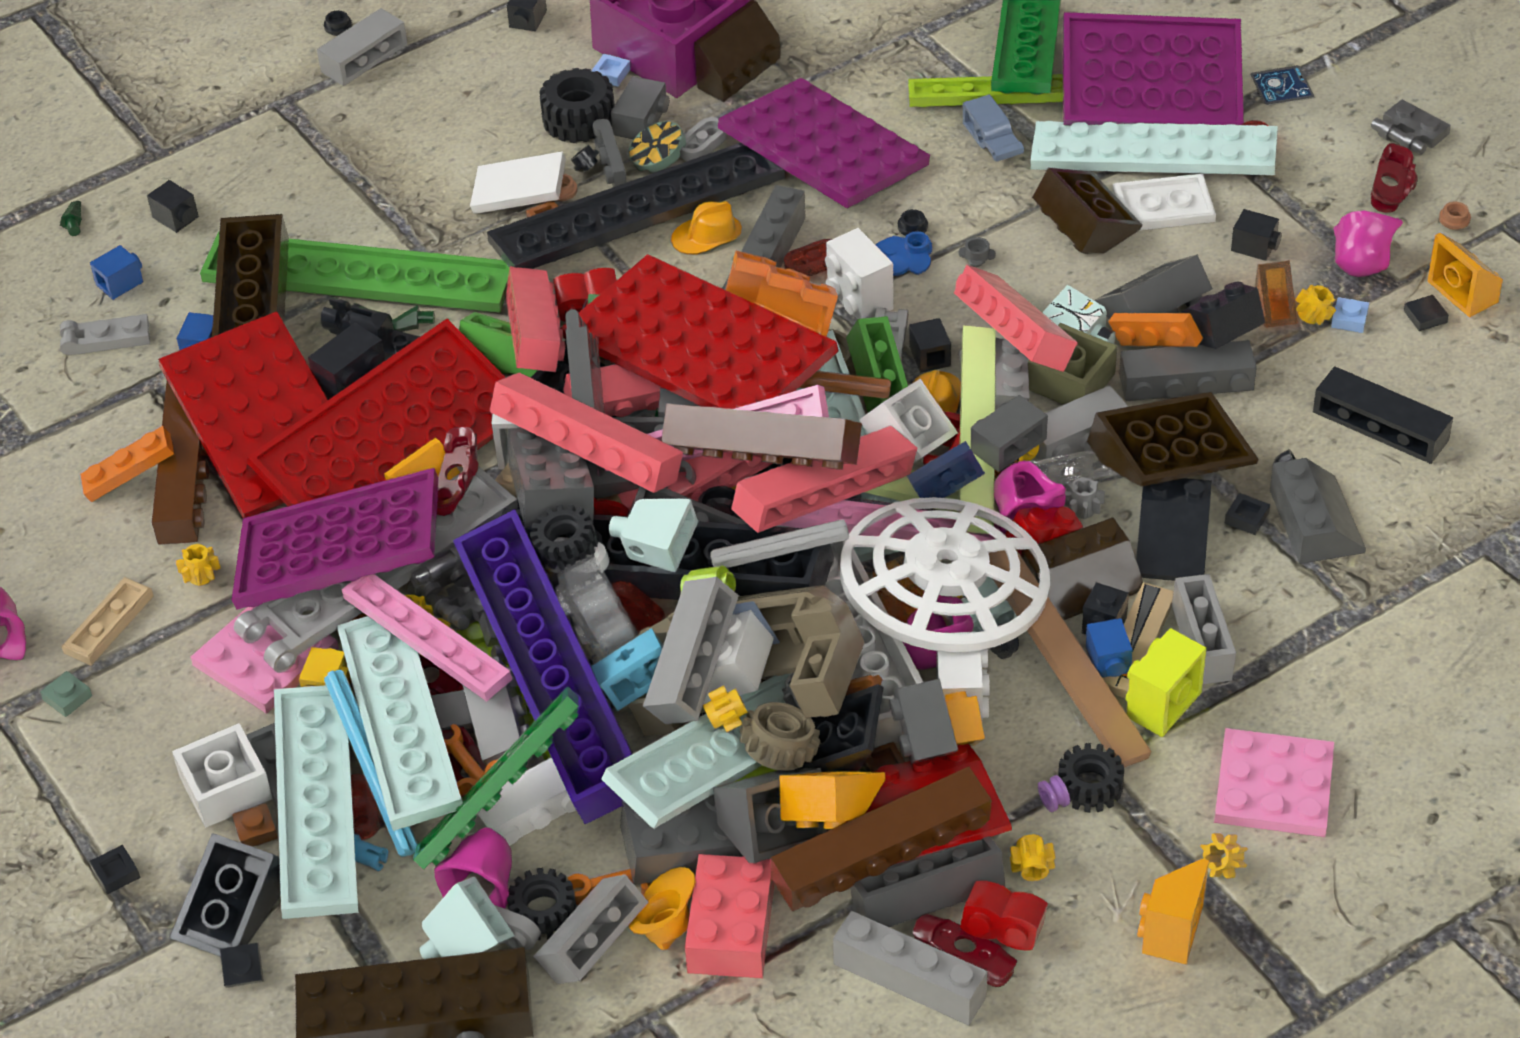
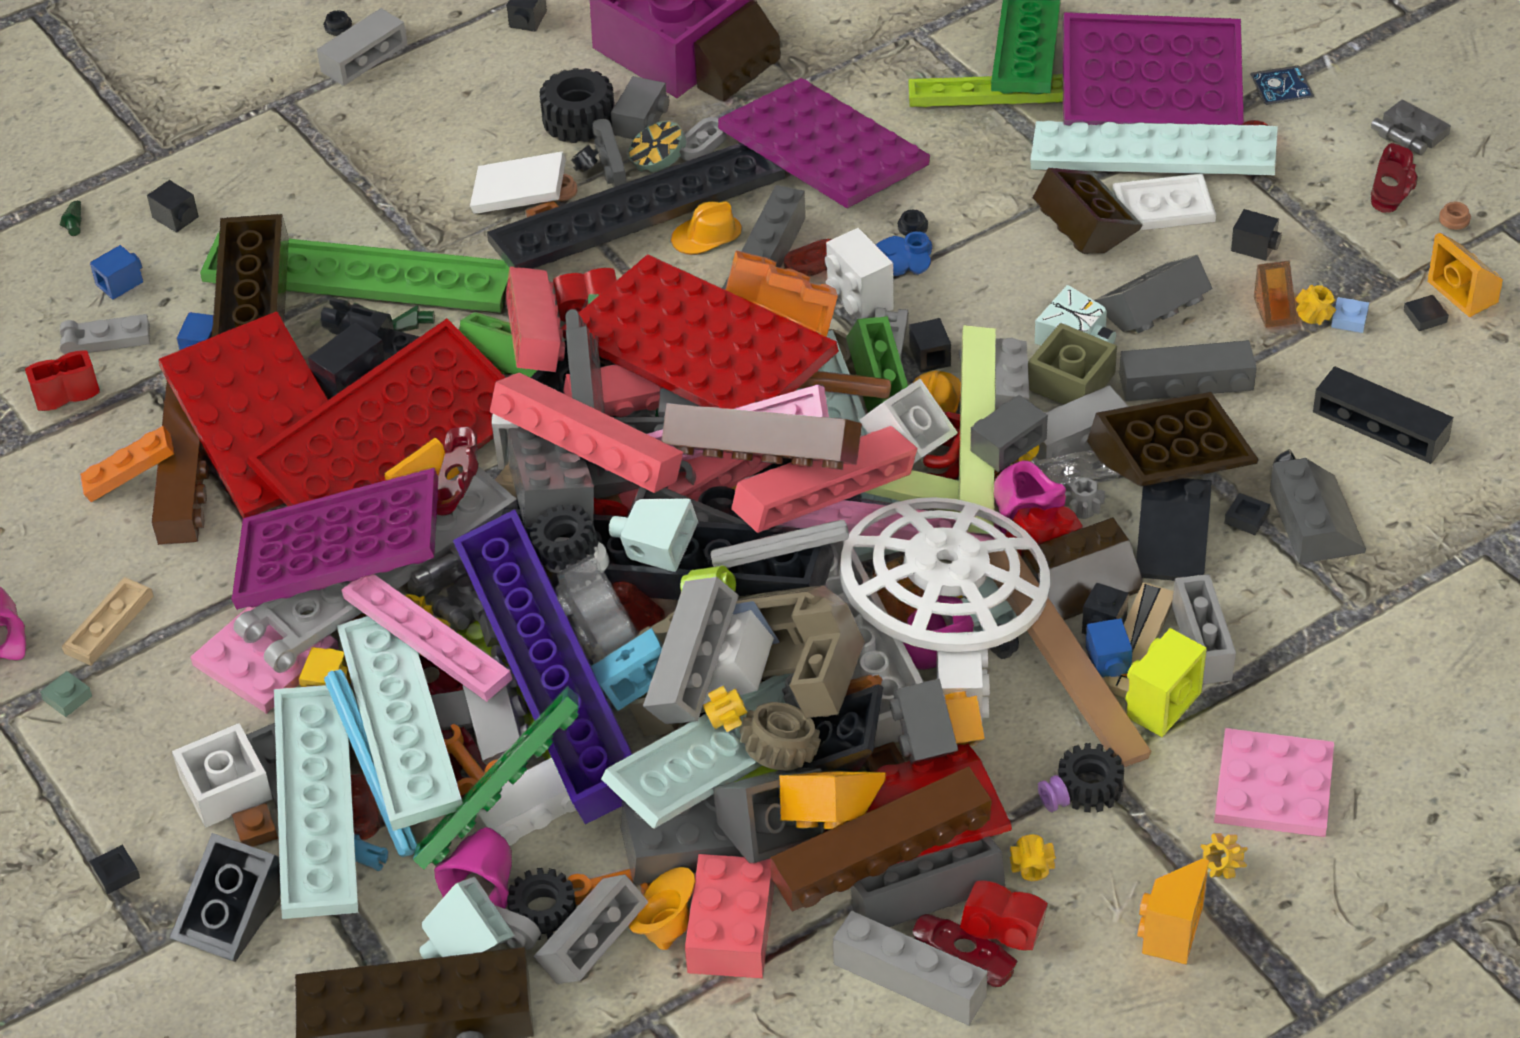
yellow gear [176,544,221,586] -> none
black plate [220,943,264,988] -> none
light blue plate [591,54,631,87] -> none
dark blue bracket [907,441,985,498] -> none
coral brick [954,265,1078,372] -> none
dark grey plate [959,237,996,267] -> none
sand blue piece [963,94,1024,162] -> none
orange plate [1108,313,1203,347] -> none
black slope [1180,281,1266,349] -> none
dark pink piece [1333,210,1403,277] -> none
none -> red brick [25,350,100,411]

